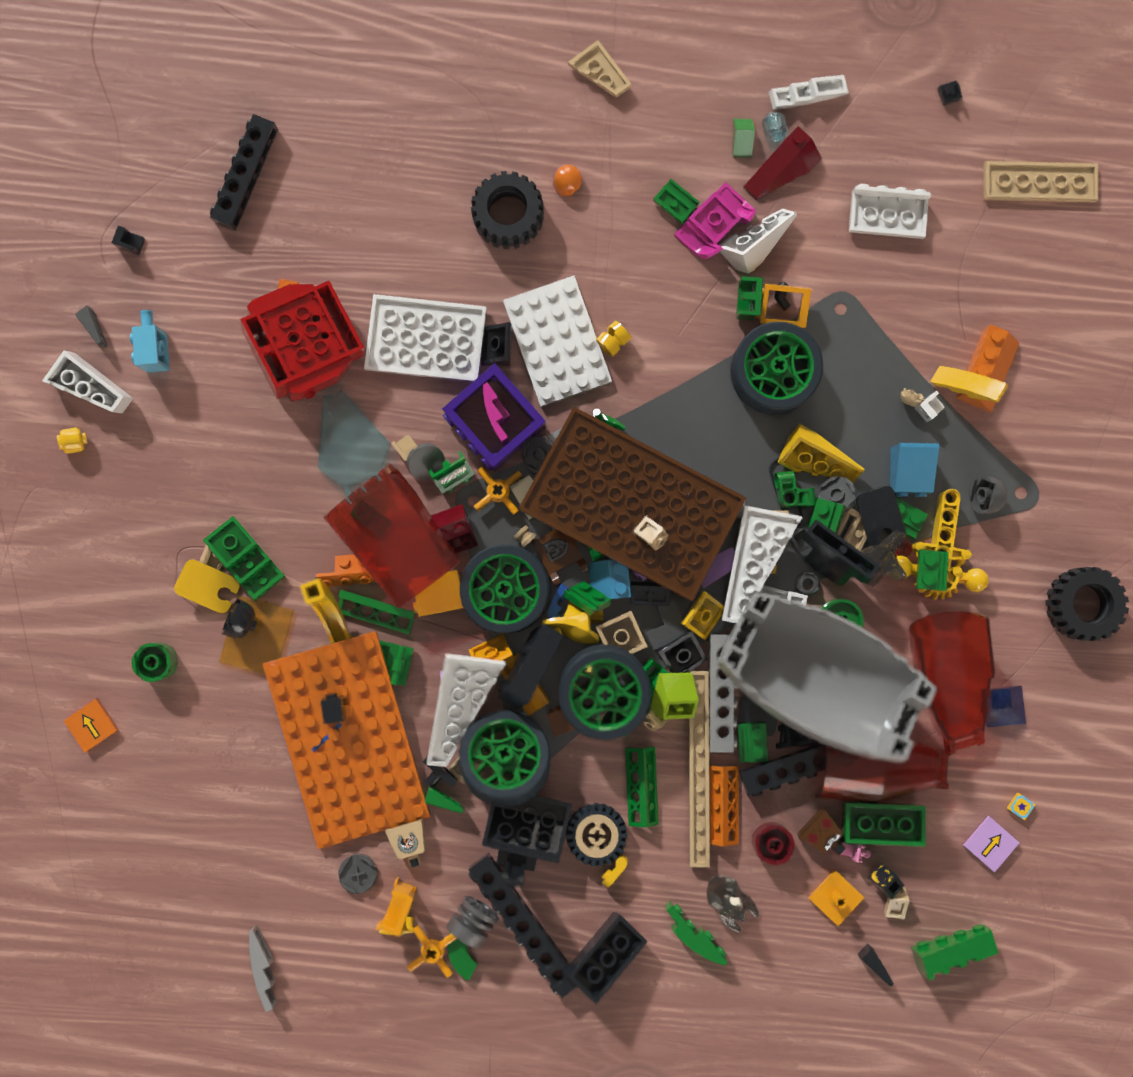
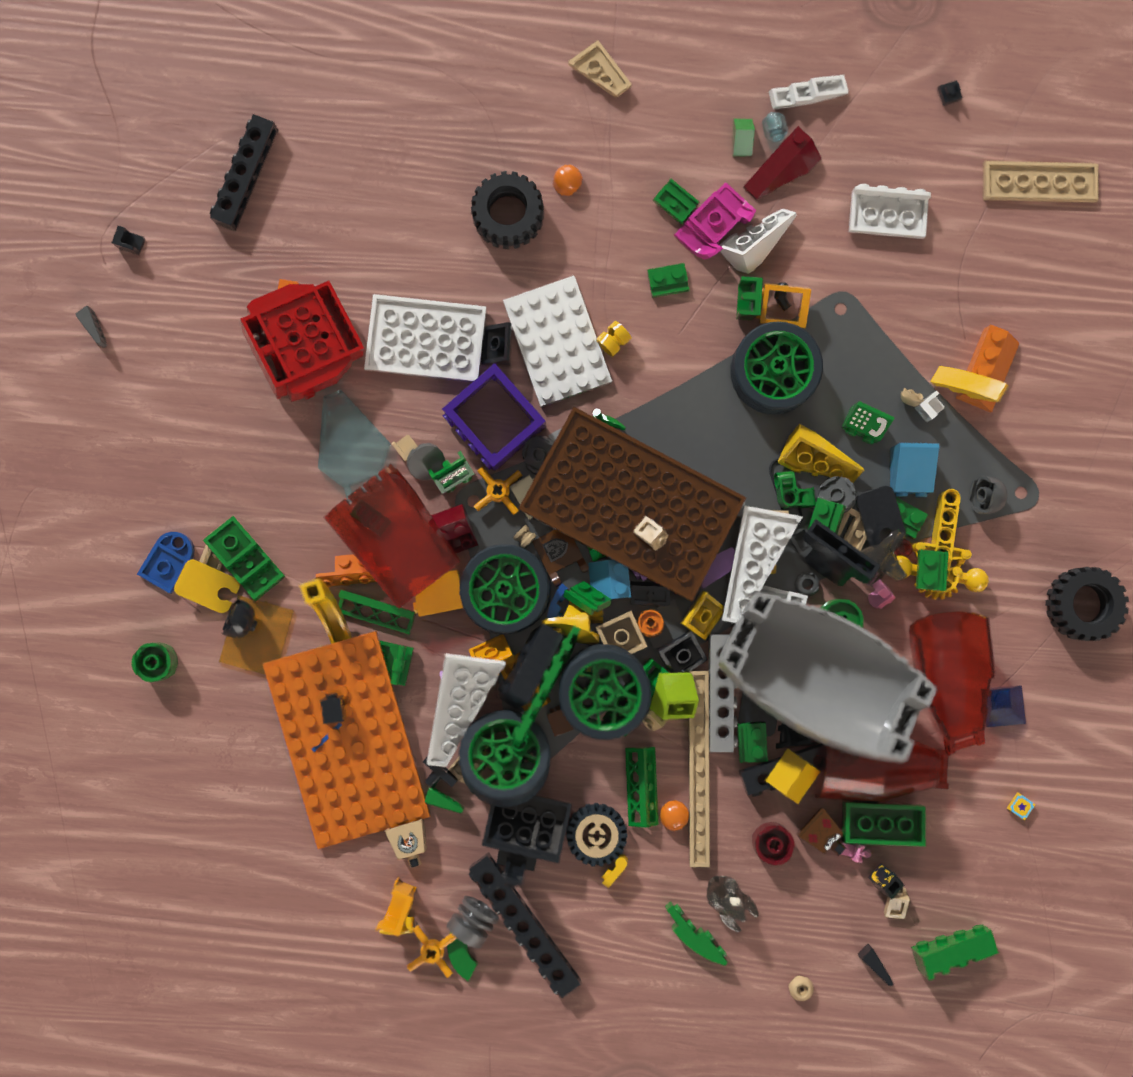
white wedge [42,350,133,414] -> none
yellow head [57,428,88,454] -> none
orange tile [64,698,119,753] -> none
medium azure brick [130,310,170,373] -> none
light grey slope [249,925,277,1012] -> none
dark grey tile [338,854,377,894] -> none
dark pink slope [483,383,511,447] -> none
black brick [562,912,648,1005] -> none
orange fence [709,765,739,847] -> none
light orange tile [808,869,864,926] -> none
lavender tile [963,816,1019,872] -> none
none -> blue tile [137,532,194,594]
none -> green wing [511,626,581,748]
none -> orange wheel [638,610,664,638]
none -> green plate [647,263,690,298]
none -> orange hair [660,800,689,831]
none -> yellow slope [765,748,820,804]
none -> tan plate [789,976,814,1001]
none -> green slope [841,401,895,444]
none -> bright pink piece [868,580,896,609]

